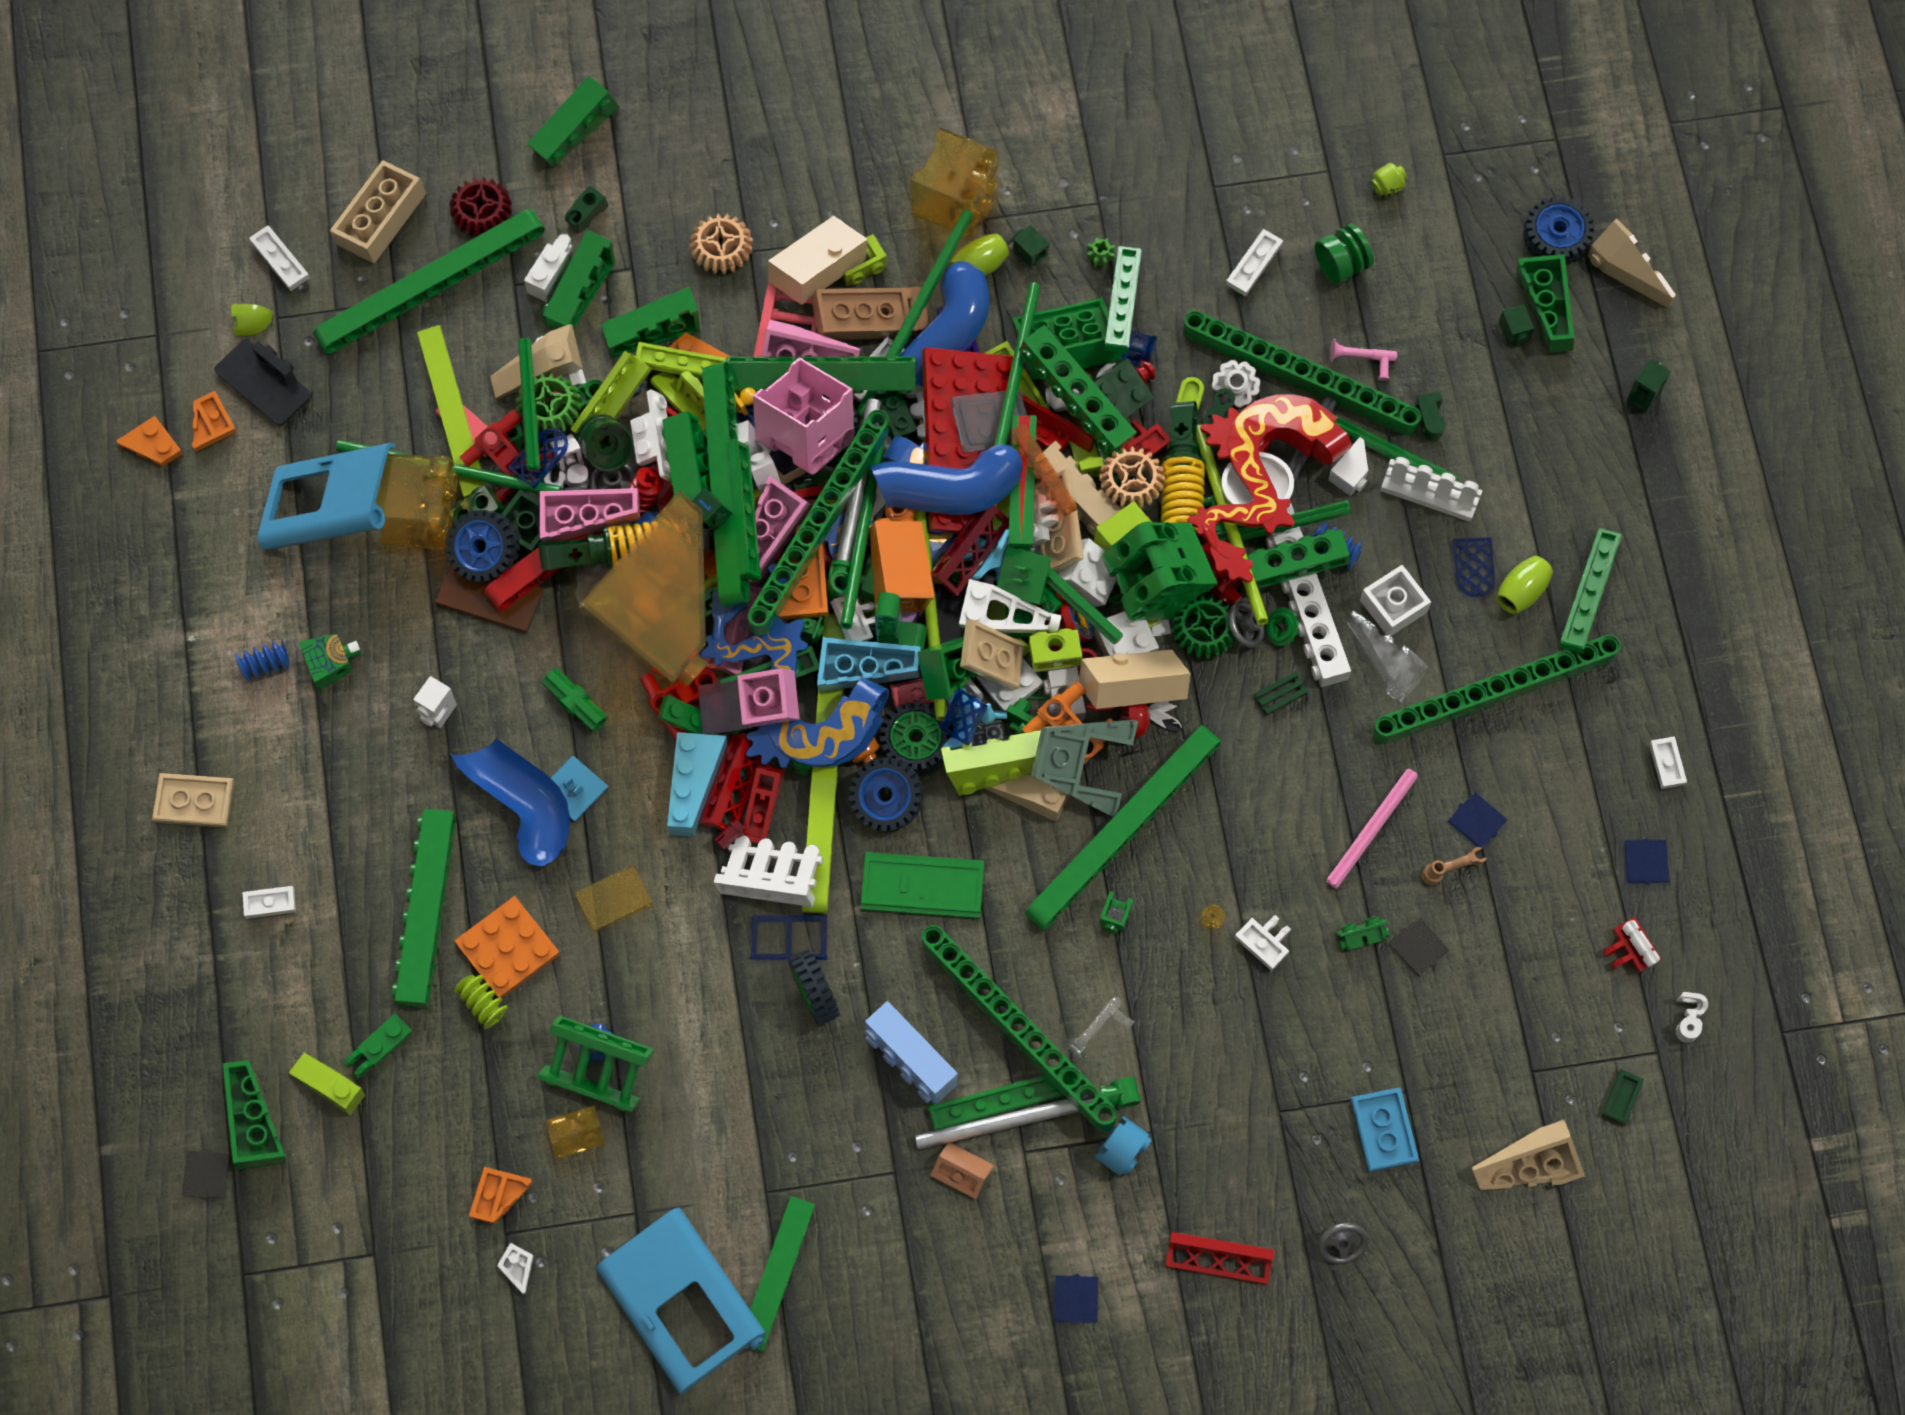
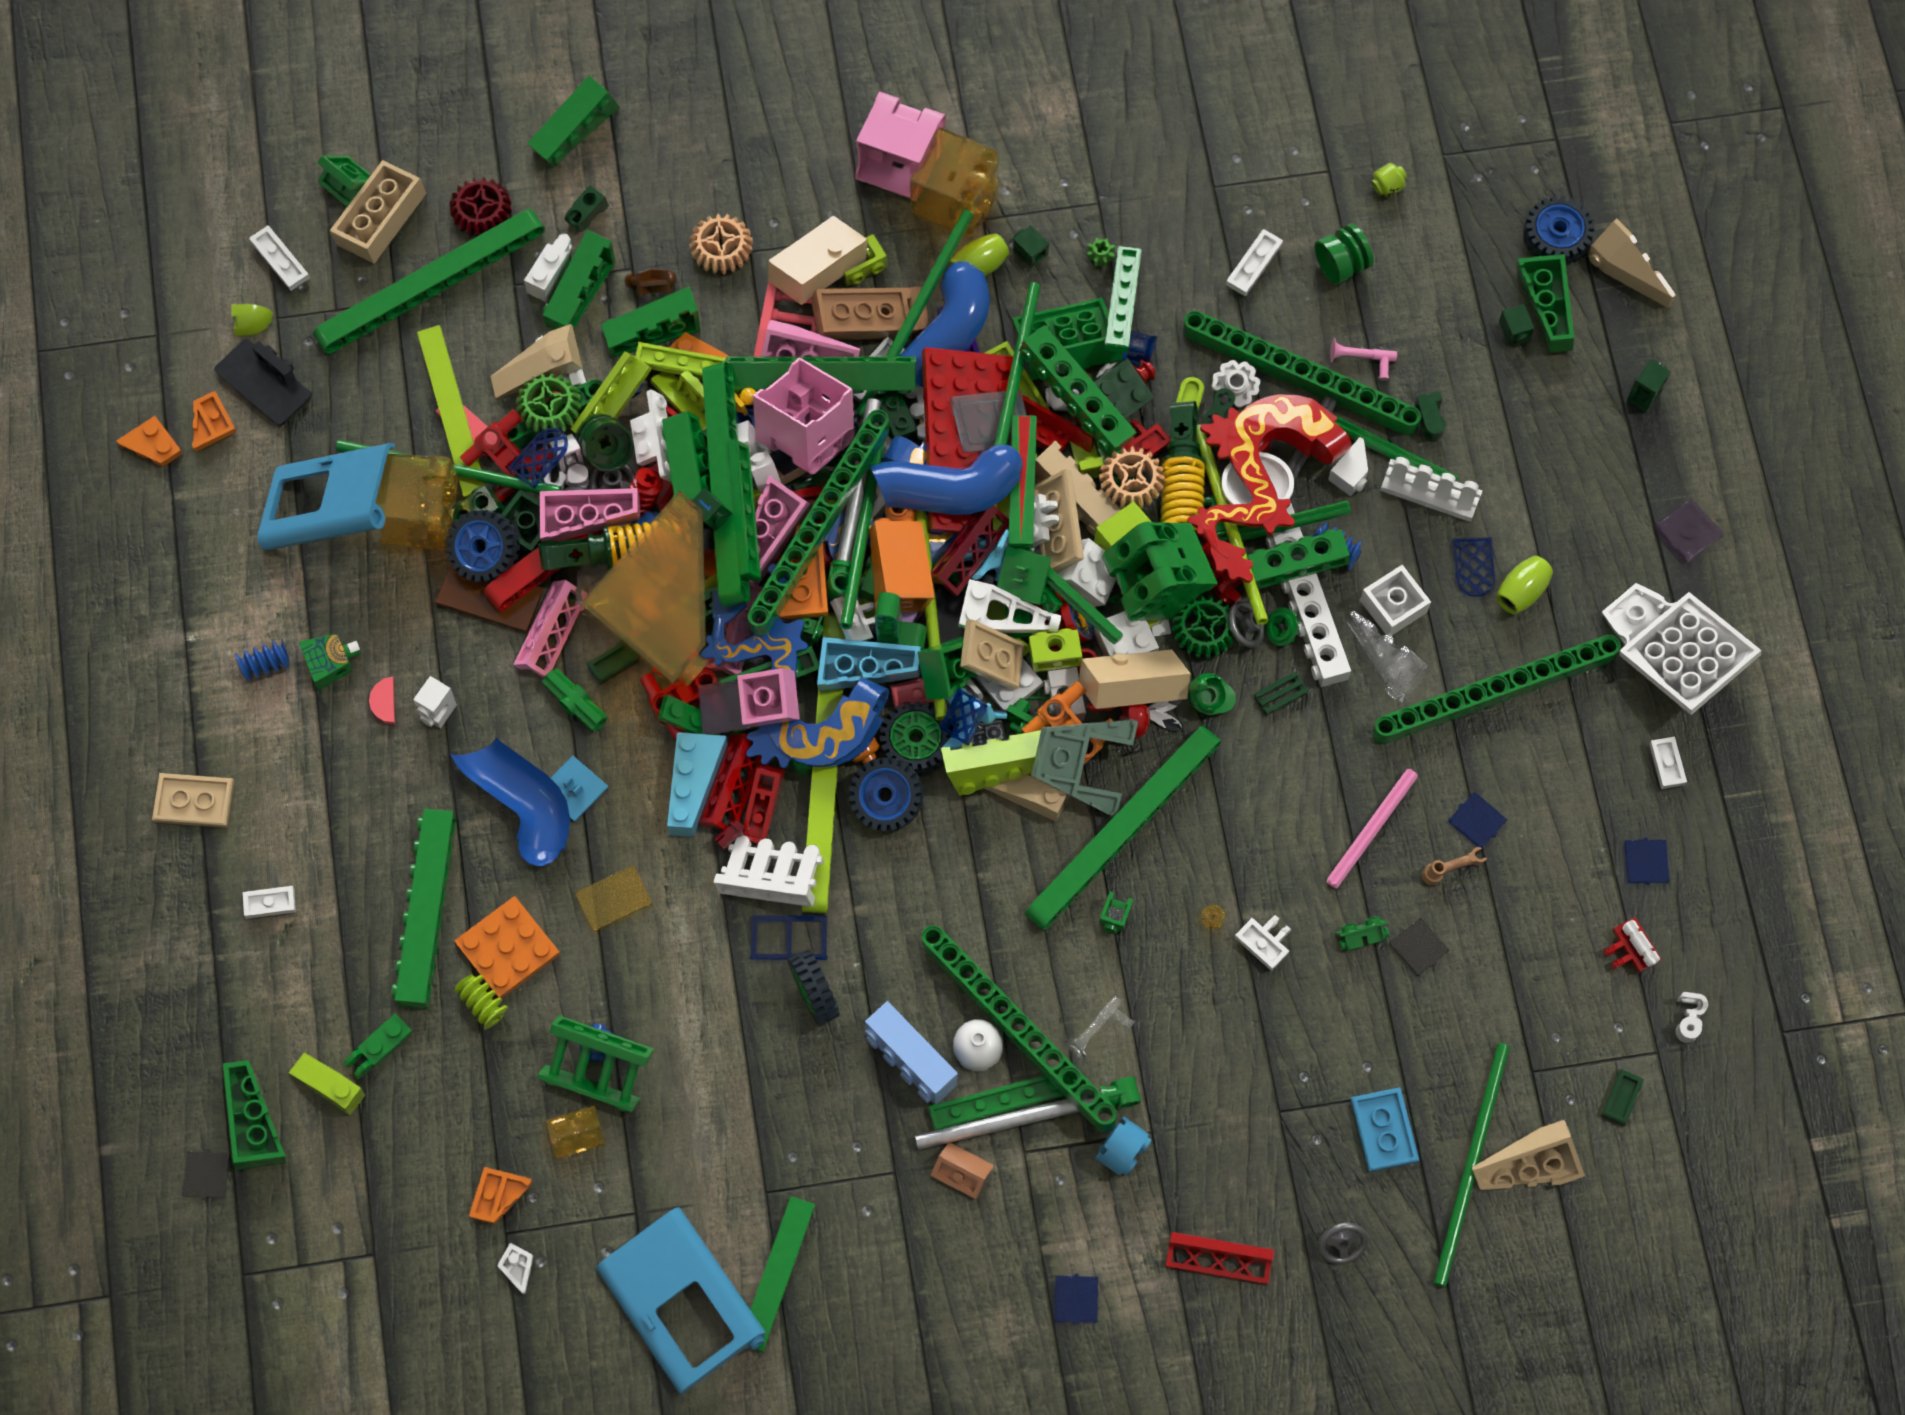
green axle [518,338,540,471] -> none
green piece [861,852,984,919] -> none
clear orange piece [1011,424,1077,517] -> none
green tile [1560,528,1622,653] -> none
none -> green bracket [317,155,371,207]
none -> coral tile [369,676,395,725]
none -> bright pink fence [513,580,587,678]
none -> dark green tile [587,639,642,685]
none -> reddish brown piece [625,268,677,296]
none -> bright pink piece [855,92,946,201]
none -> white cylinder [953,1020,1003,1071]
none -> green piece [1188,673,1236,715]
none -> green piece [1433,1043,1510,1288]
none -> white wedge [1602,583,1761,715]
none -> clear purple tile [1654,499,1723,563]

